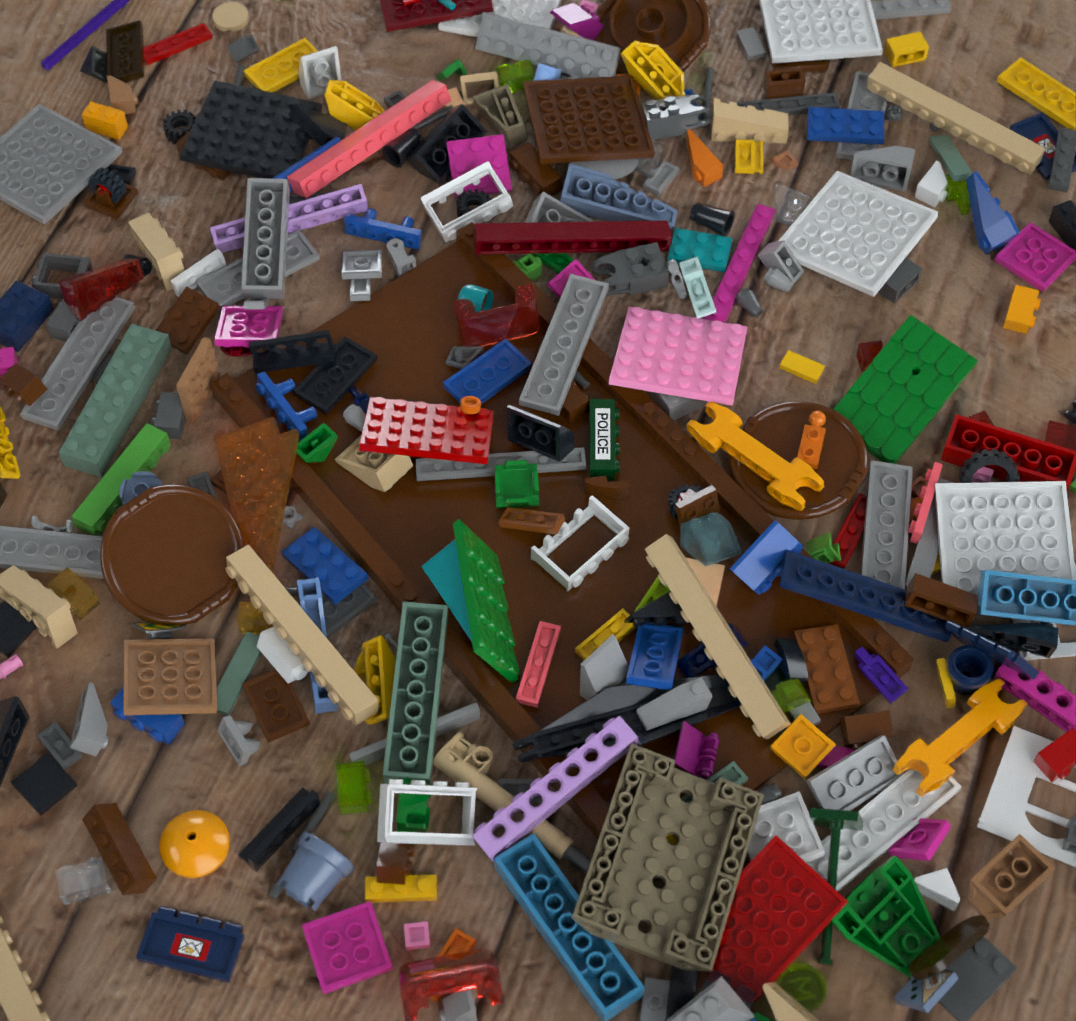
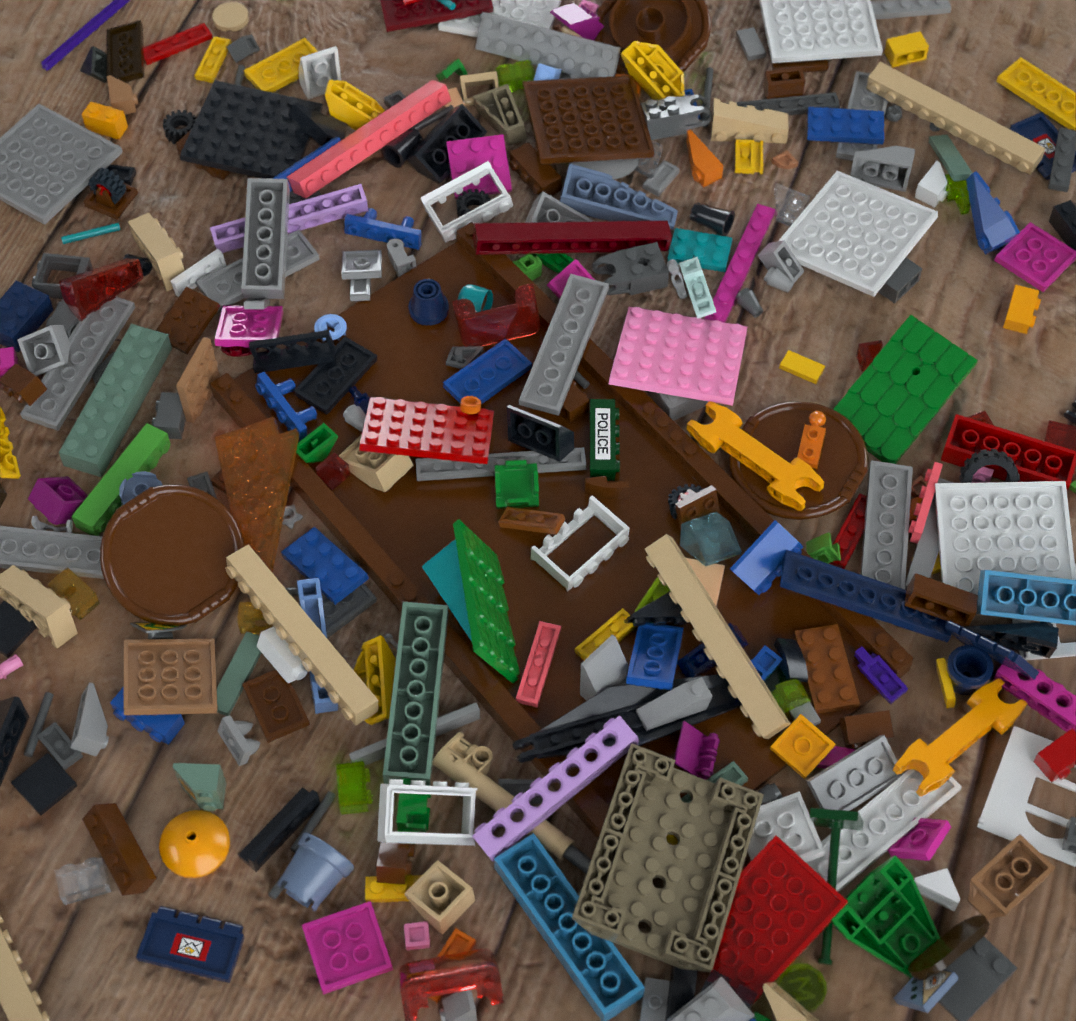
none -> light grey slope [17,325,70,376]
none -> dark grey bar [24,692,54,757]
none -> magenta slope [28,476,88,525]
none -> teal bar [61,222,121,244]
none -> sand green slope [173,763,227,811]
none -> yellow tile [195,36,232,83]
none -> light blue gear [314,314,347,342]
none -> clear red panel [316,452,350,490]
none -> tan slope [405,860,475,935]
none -> dark blue piece [408,279,449,325]

